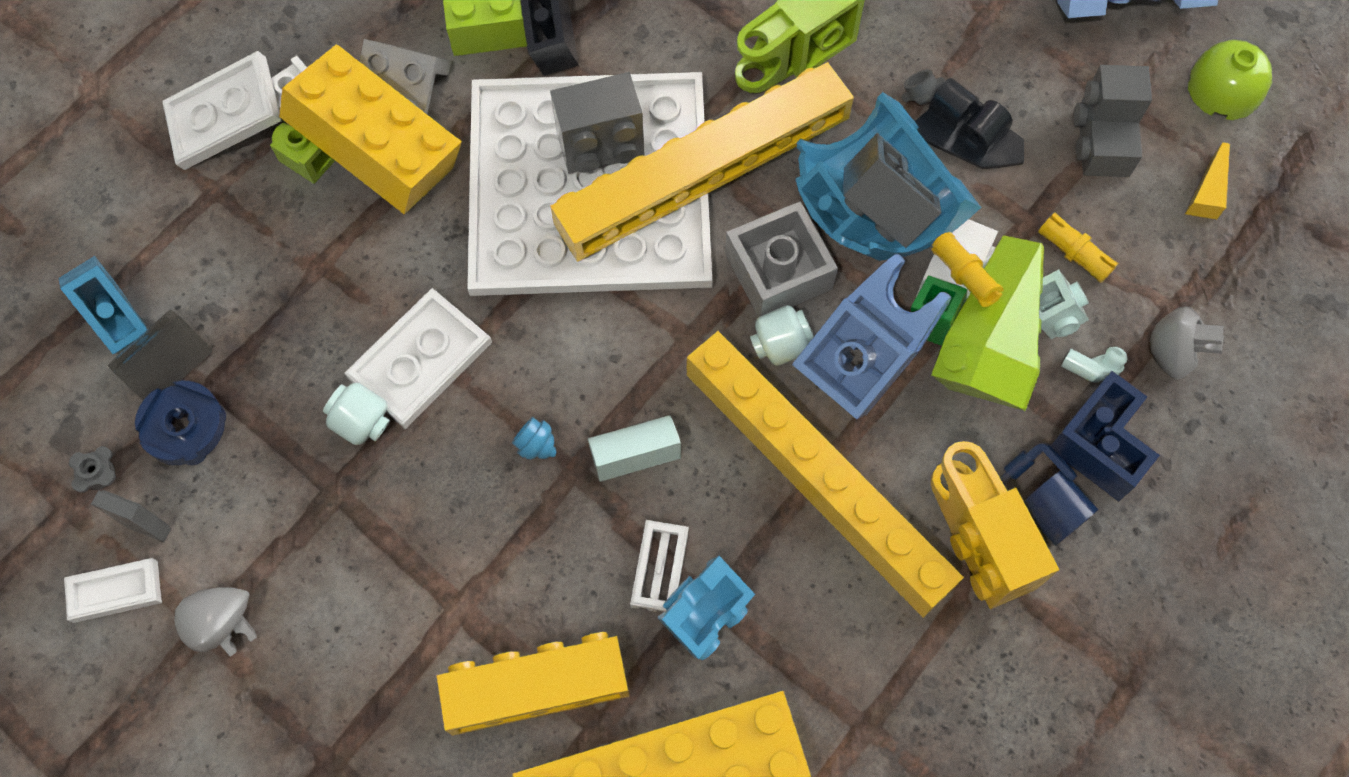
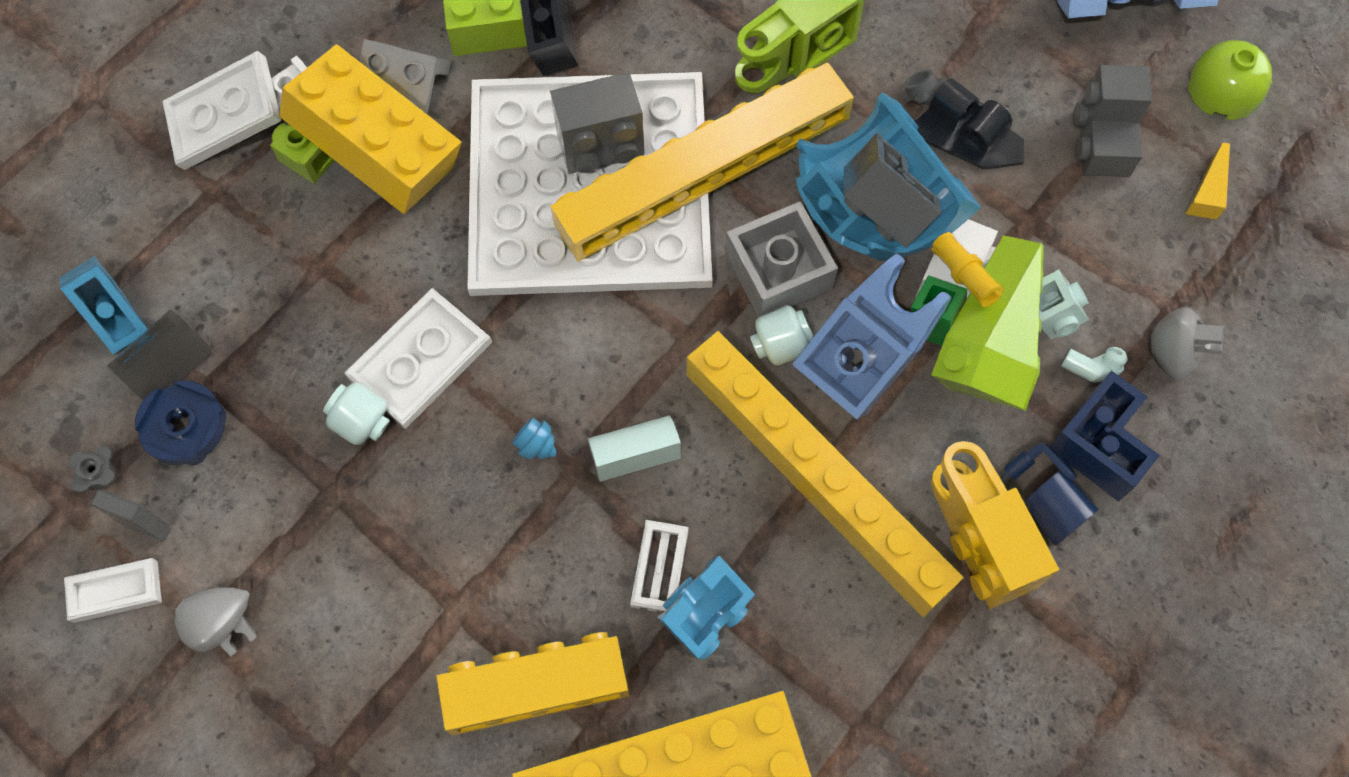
yellow pin [1038,212,1119,283] -> none

